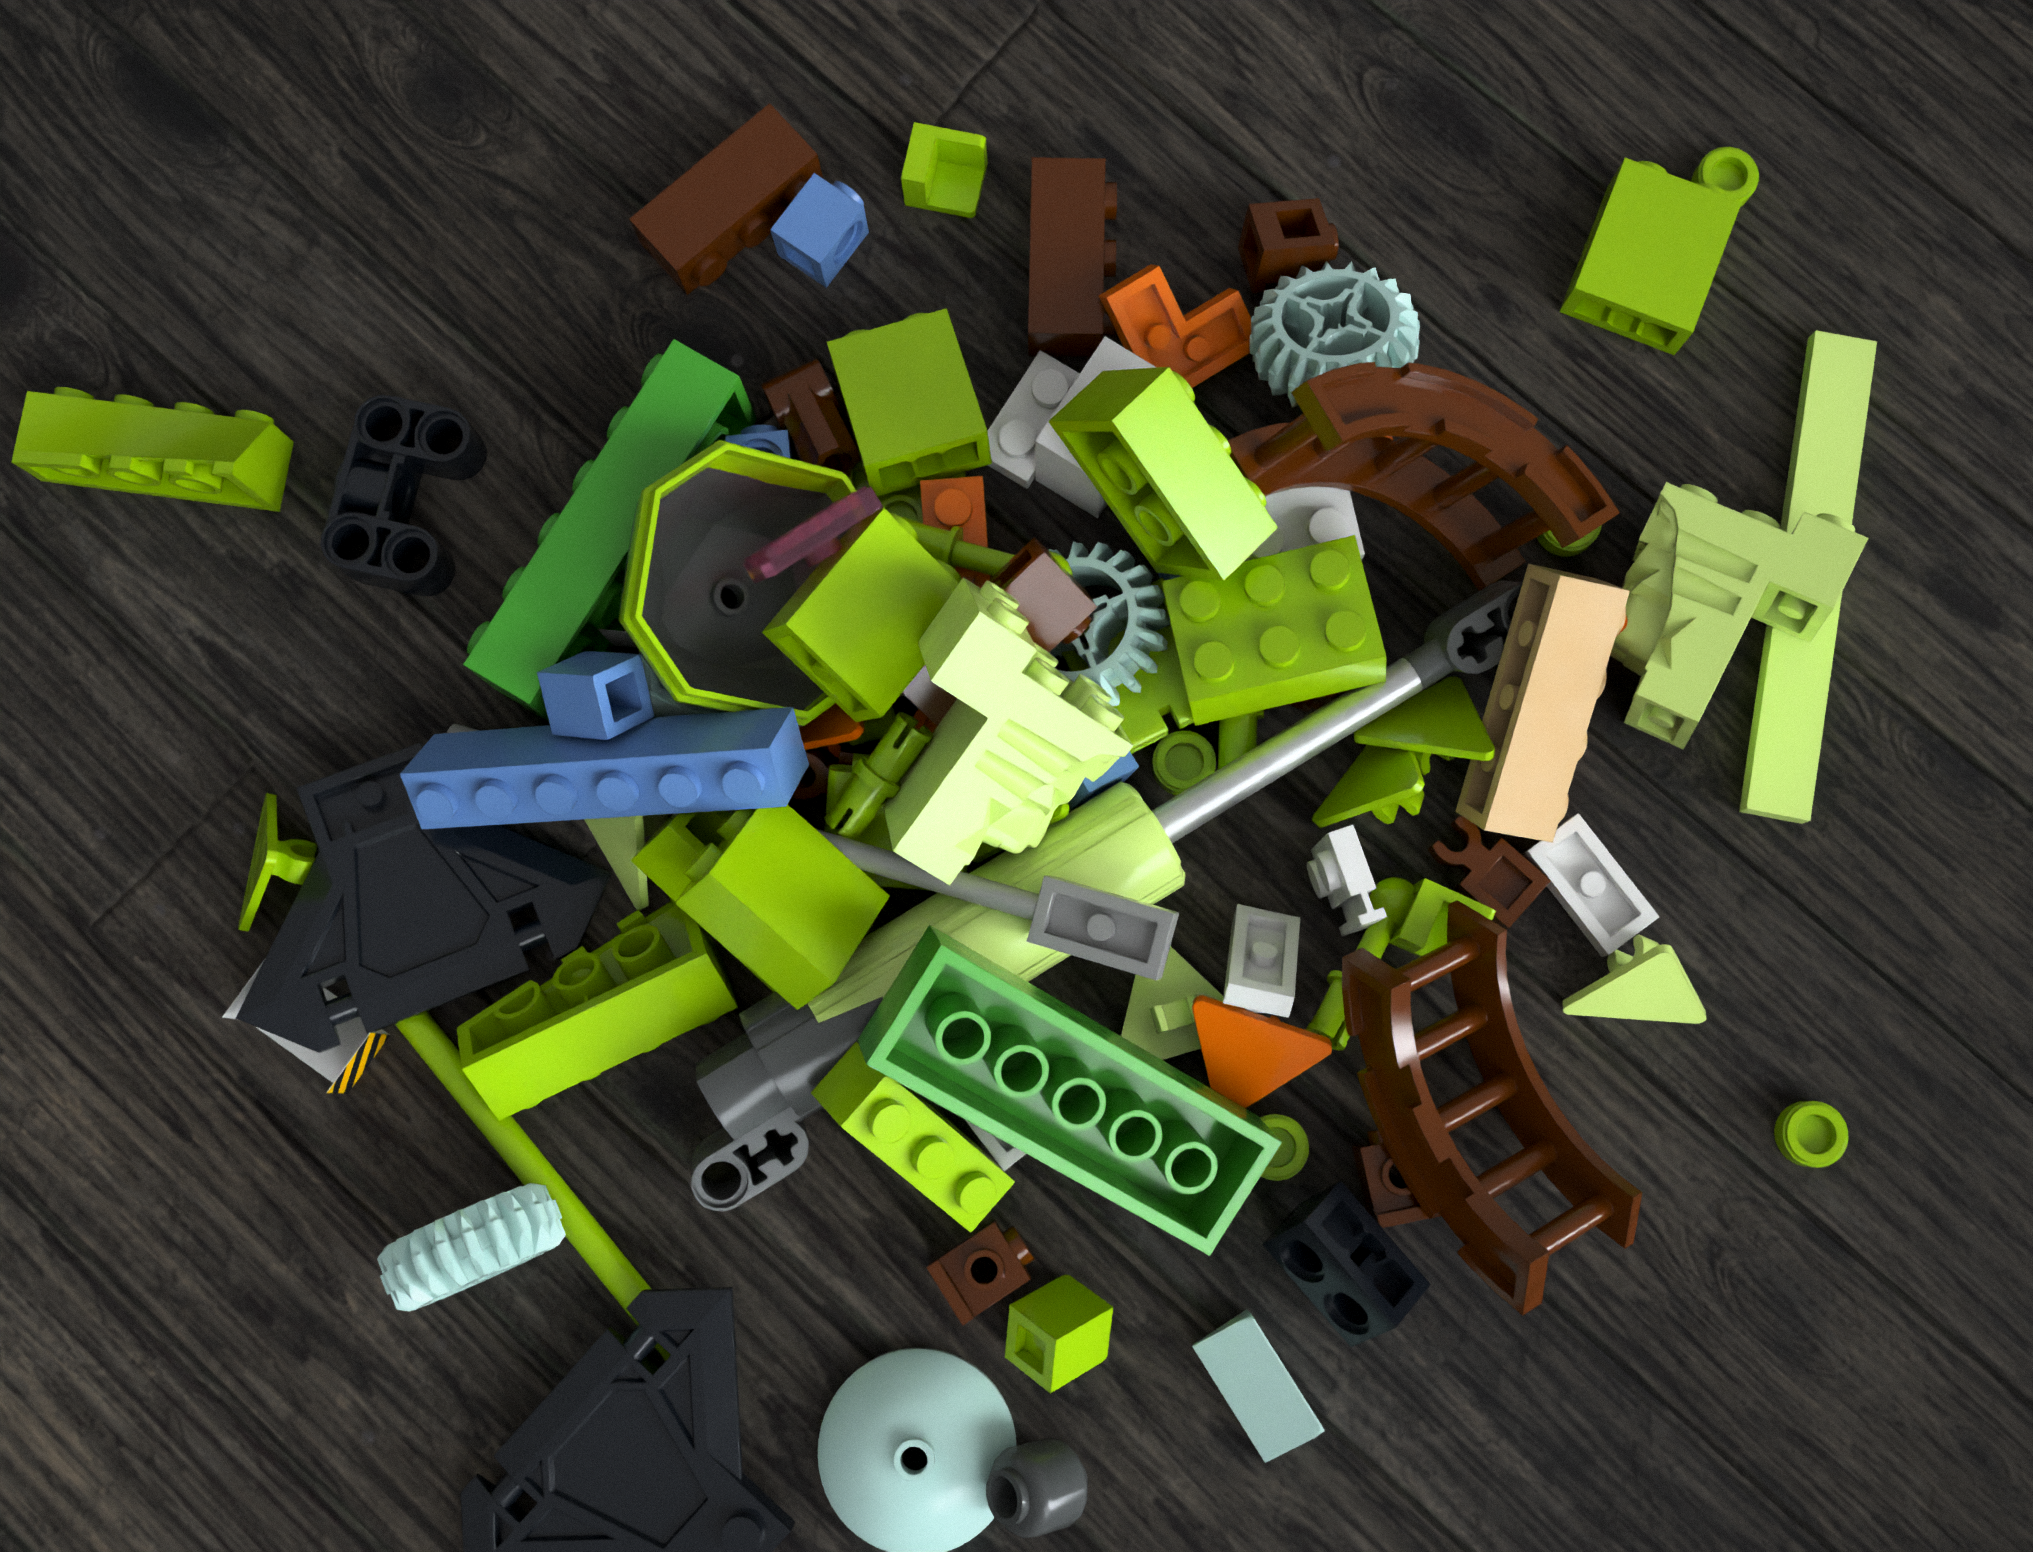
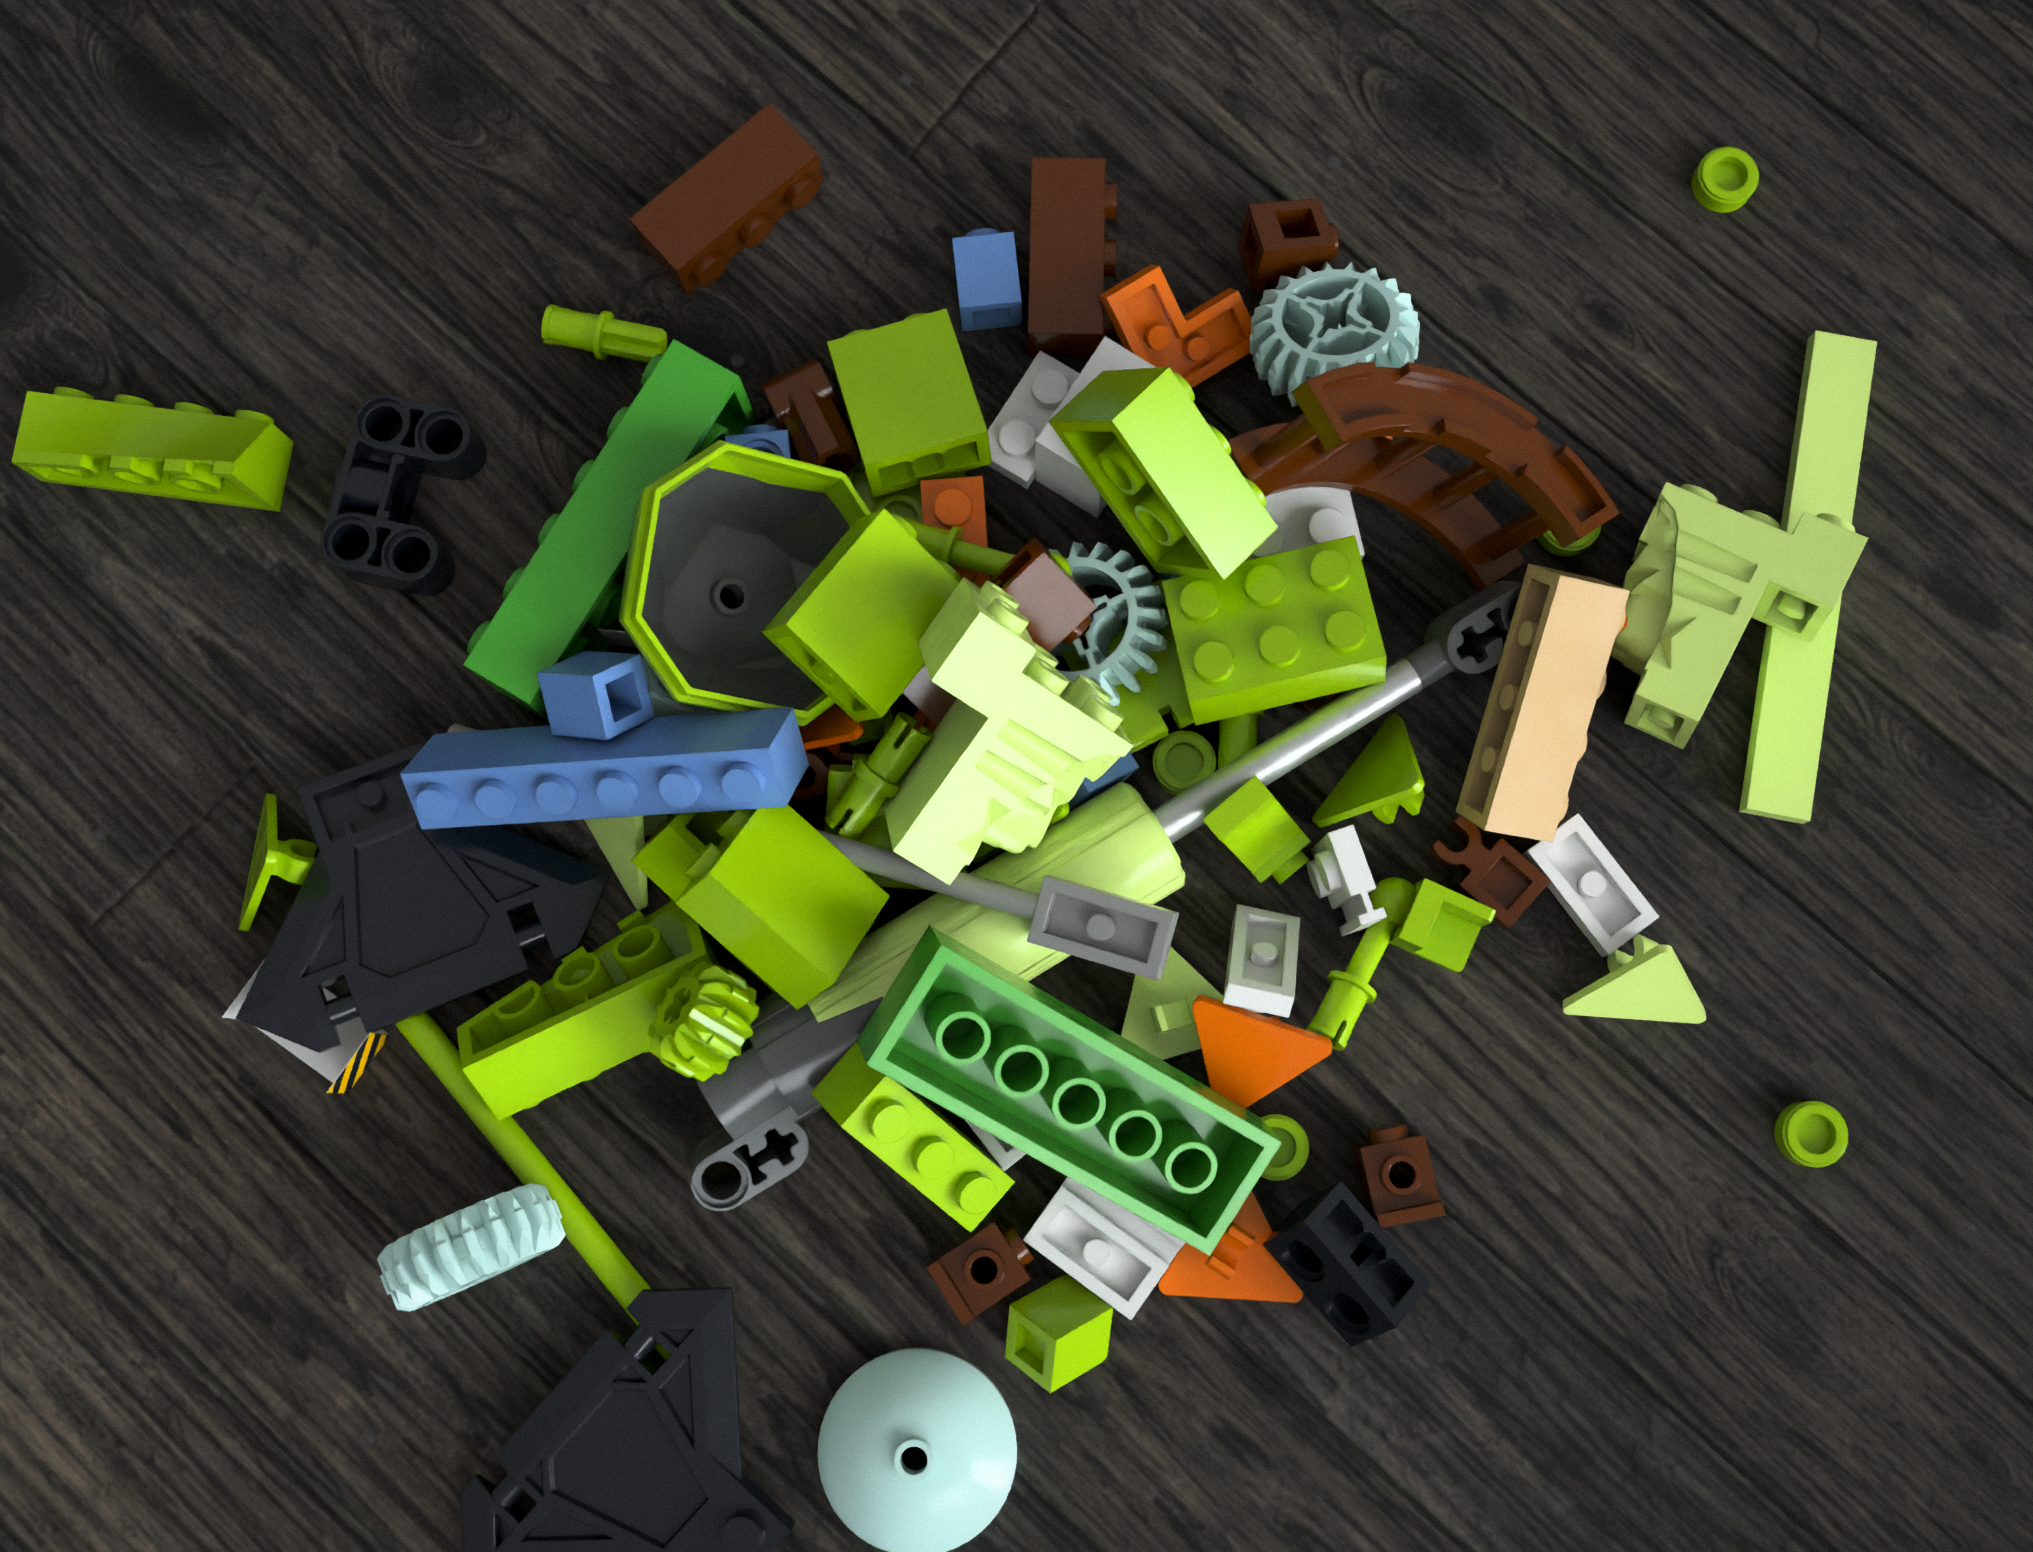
clear pink plate [742,486,883,583] -> none
medium blue brick [770,173,869,288] -> none
lime panel [901,122,988,218] -> none
dark grey head [986,1438,1088,1538] -> none
light aqua slope [1192,1309,1325,1463] -> none
reddish brown fence [1342,900,1643,1316] -> none
lime piece [1354,677,1495,775] -> none
lime brick [1559,158,1742,355] -> none
none -> lime axle [541,304,668,363]
none -> lime gear [648,961,760,1082]
none -> medium blue brick [952,228,1022,332]
none -> white plate [1023,1177,1186,1320]
none -> orange piece [1158,1191,1303,1303]
none -> lime slope [1202,775,1311,884]

